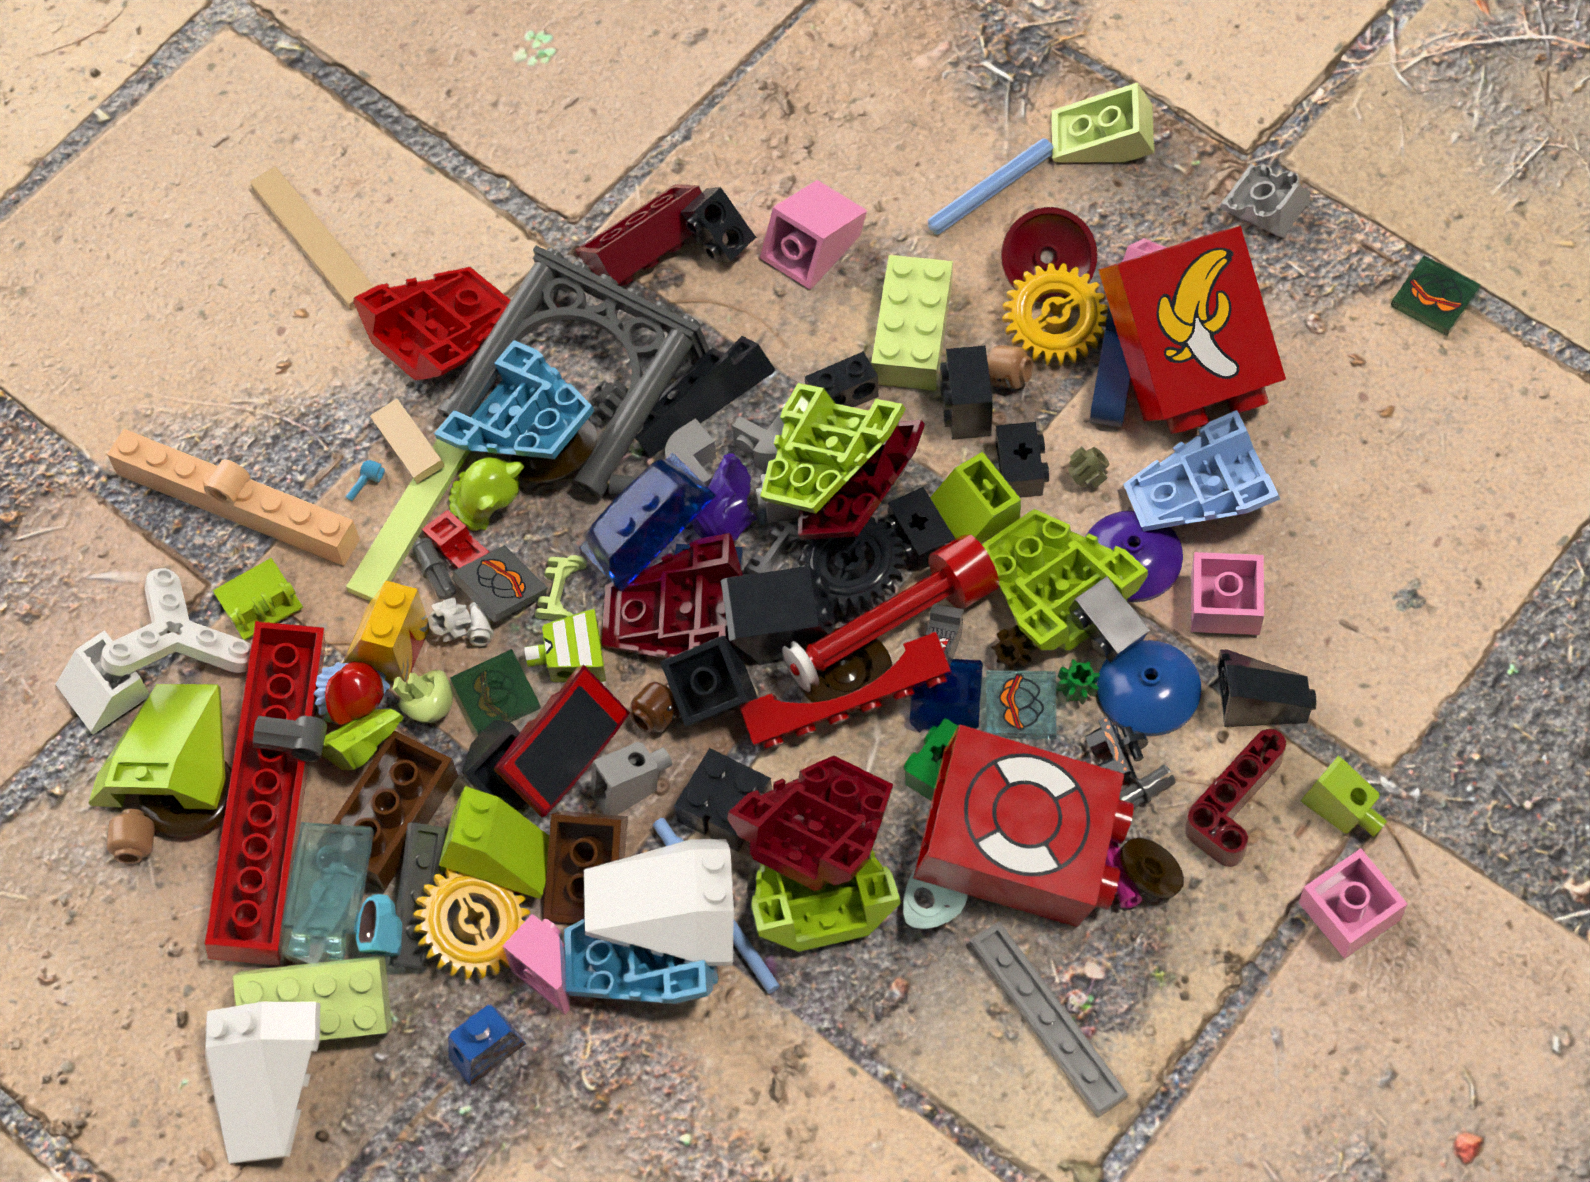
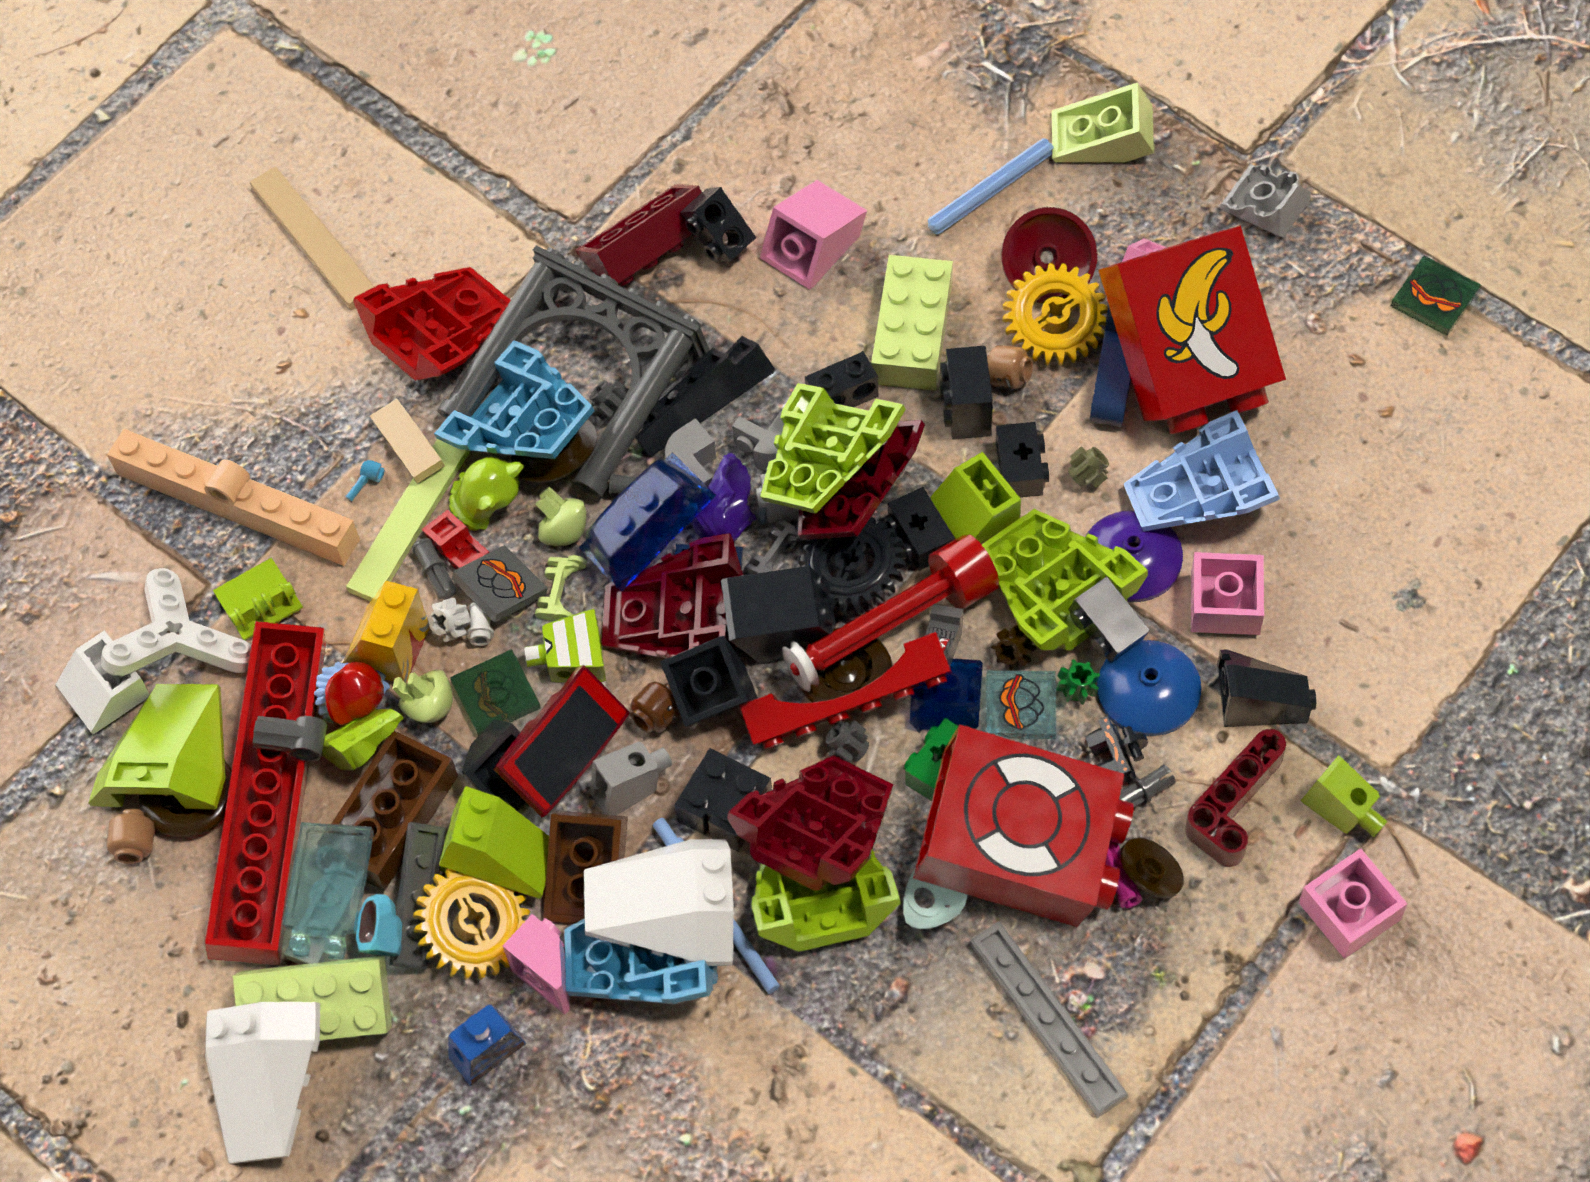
none -> yellowish green piece [536,487,586,546]
none -> dark grey gear [826,720,869,763]

